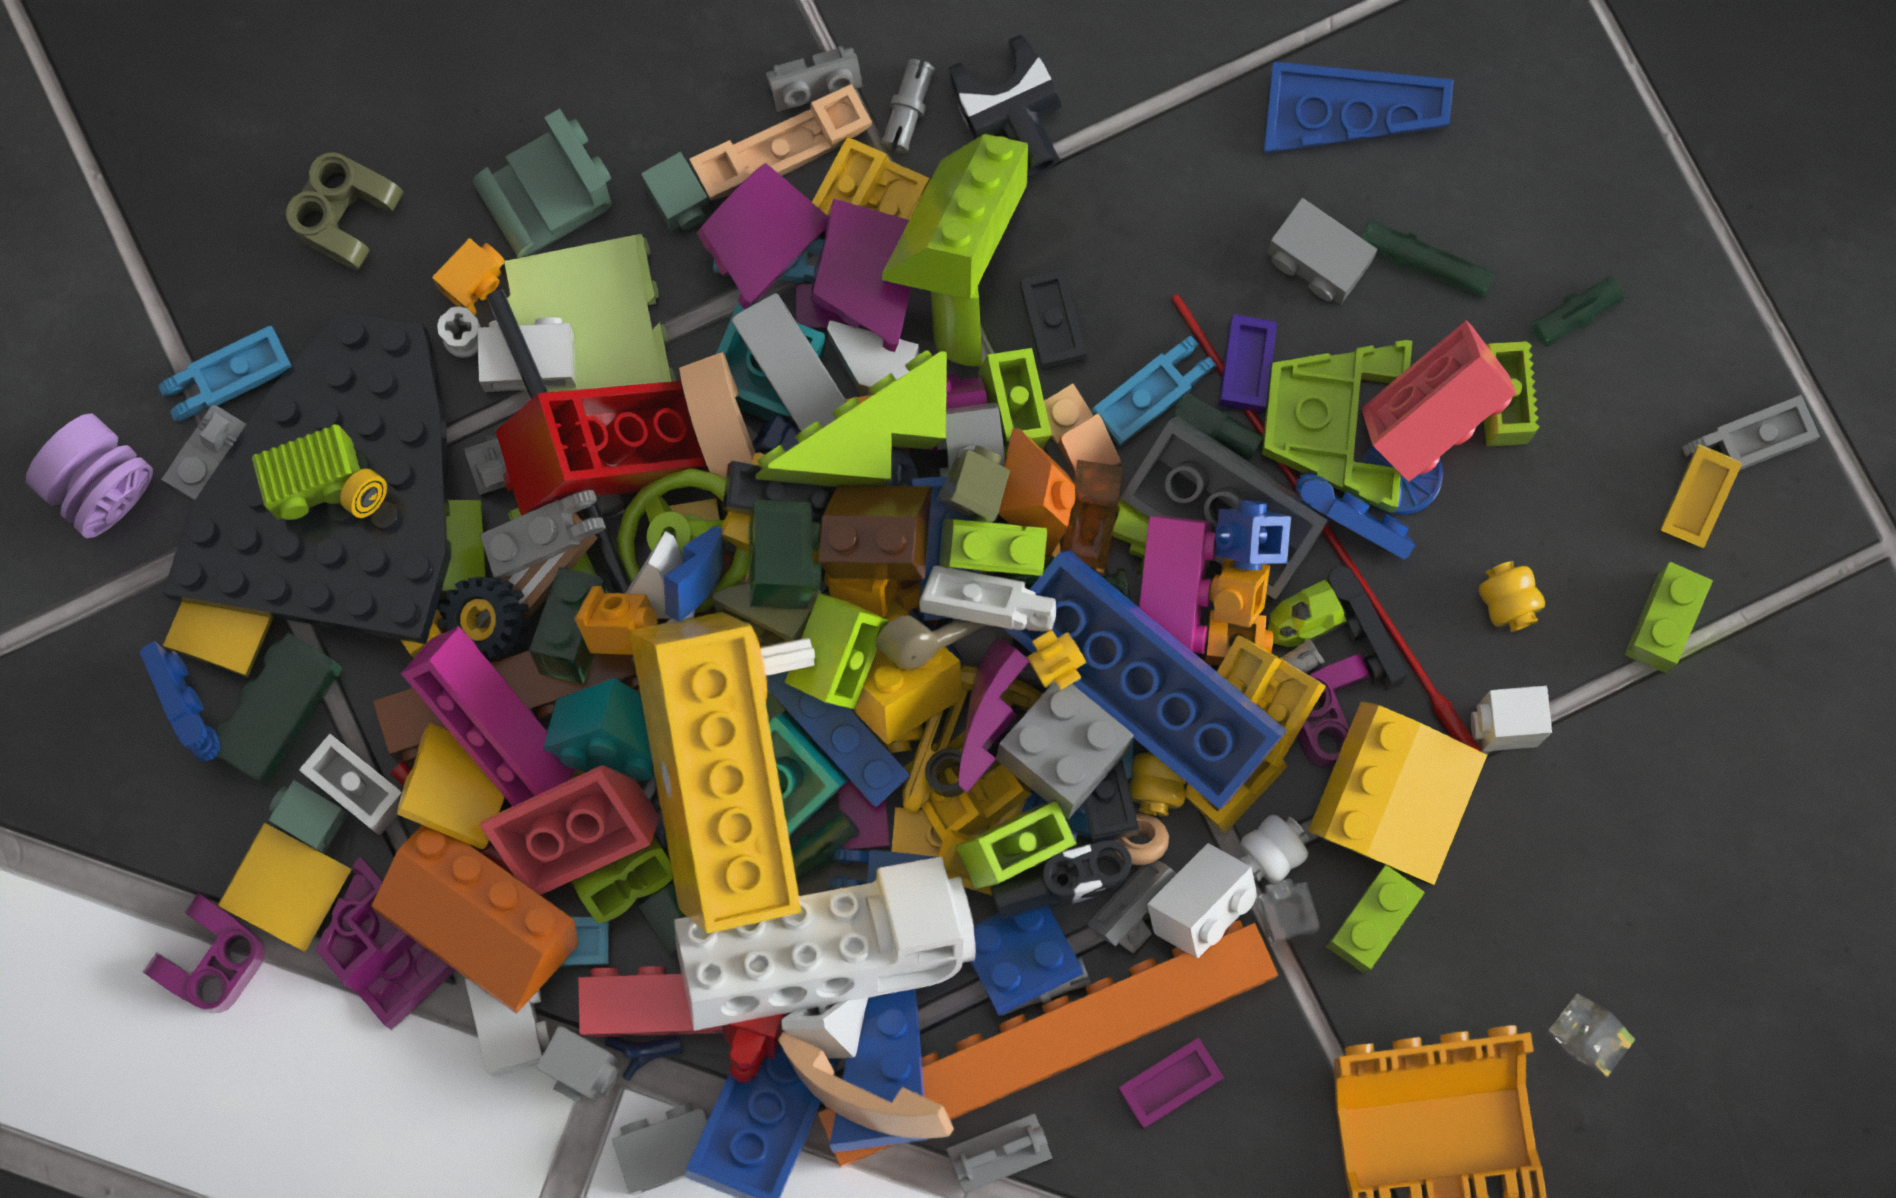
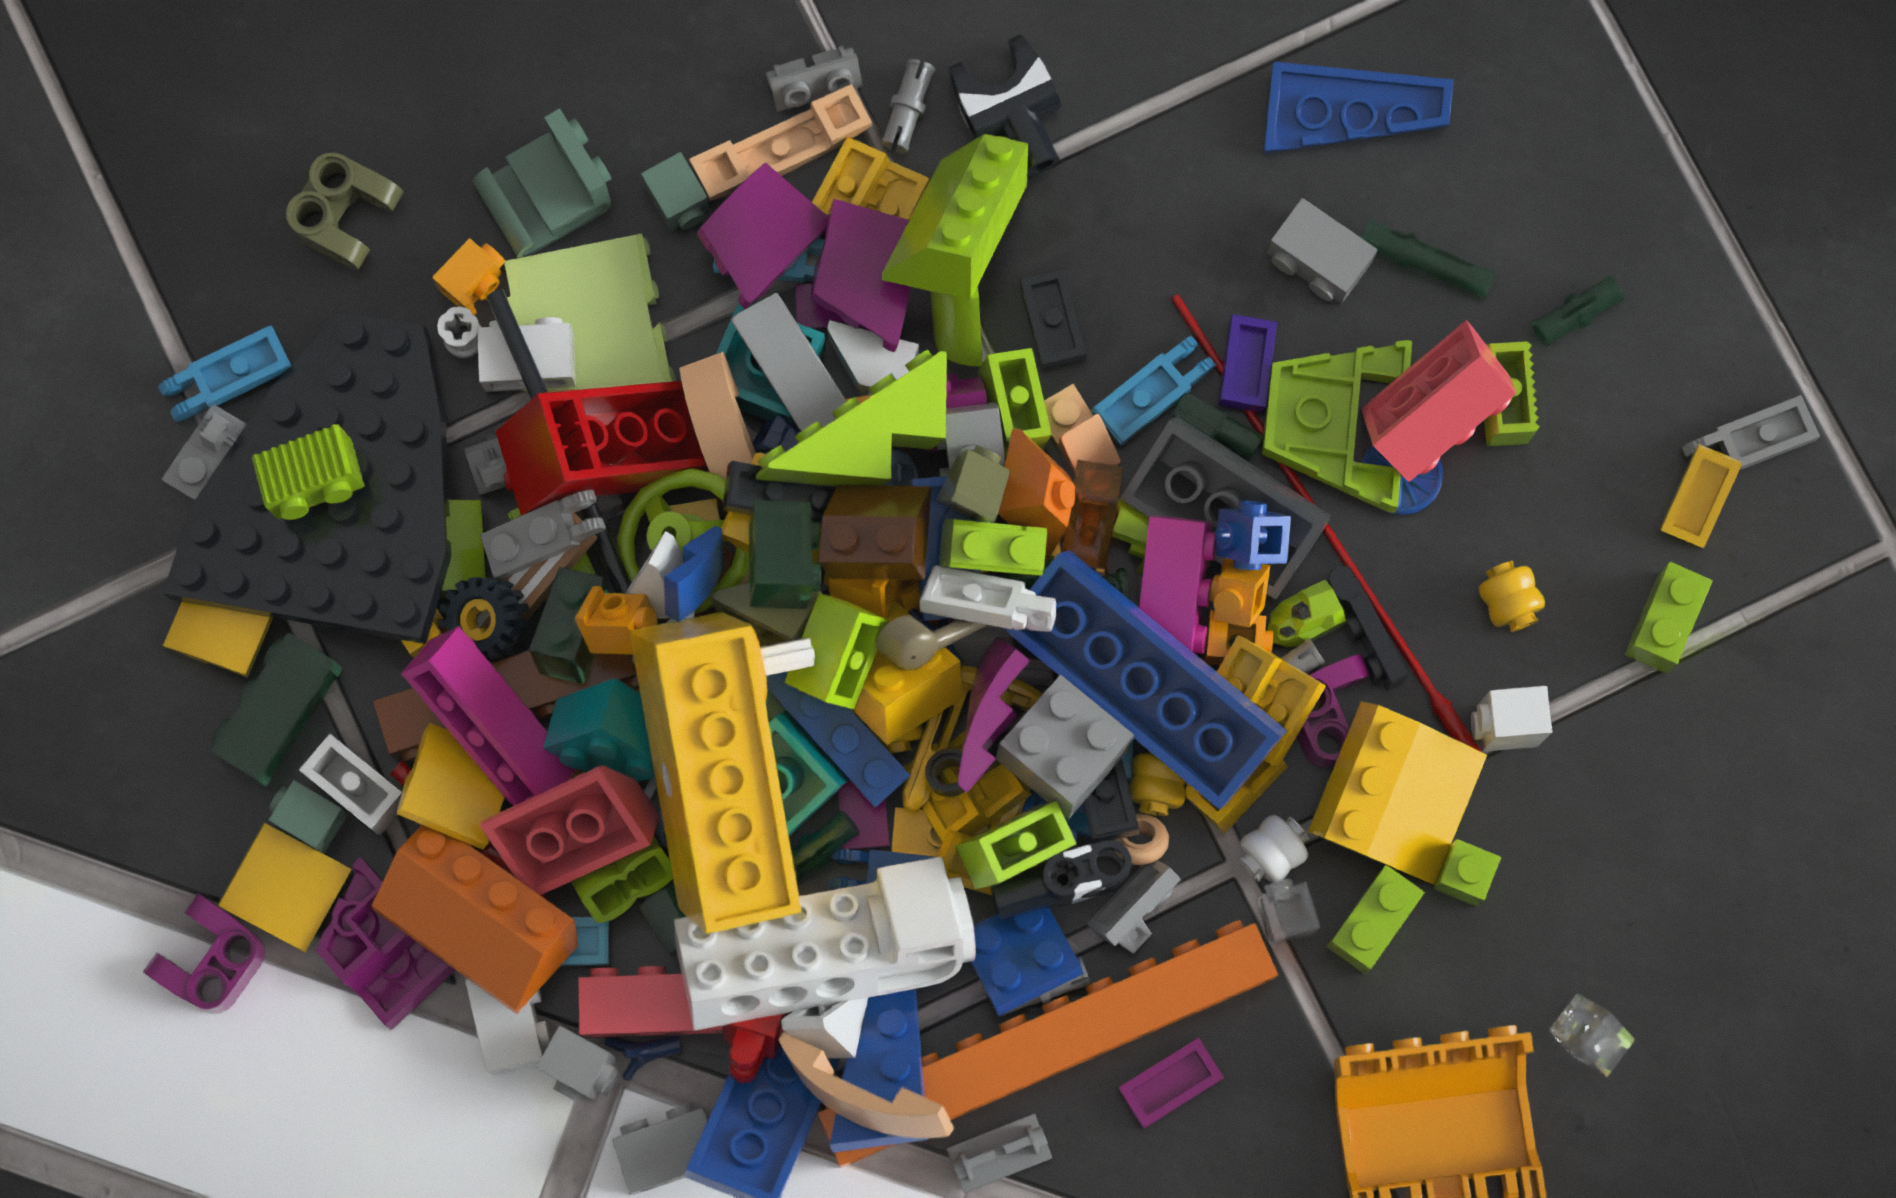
lavender wheel [25,413,153,538] -> none
blue hinge [140,640,221,762] -> none
yellow tile [340,469,387,518] -> none
yellow gear [1027,629,1086,690] -> none
white brick [1147,843,1258,959] -> none
blue hinge [1295,471,1415,559] -> none
none -> lime brick [1433,839,1501,907]

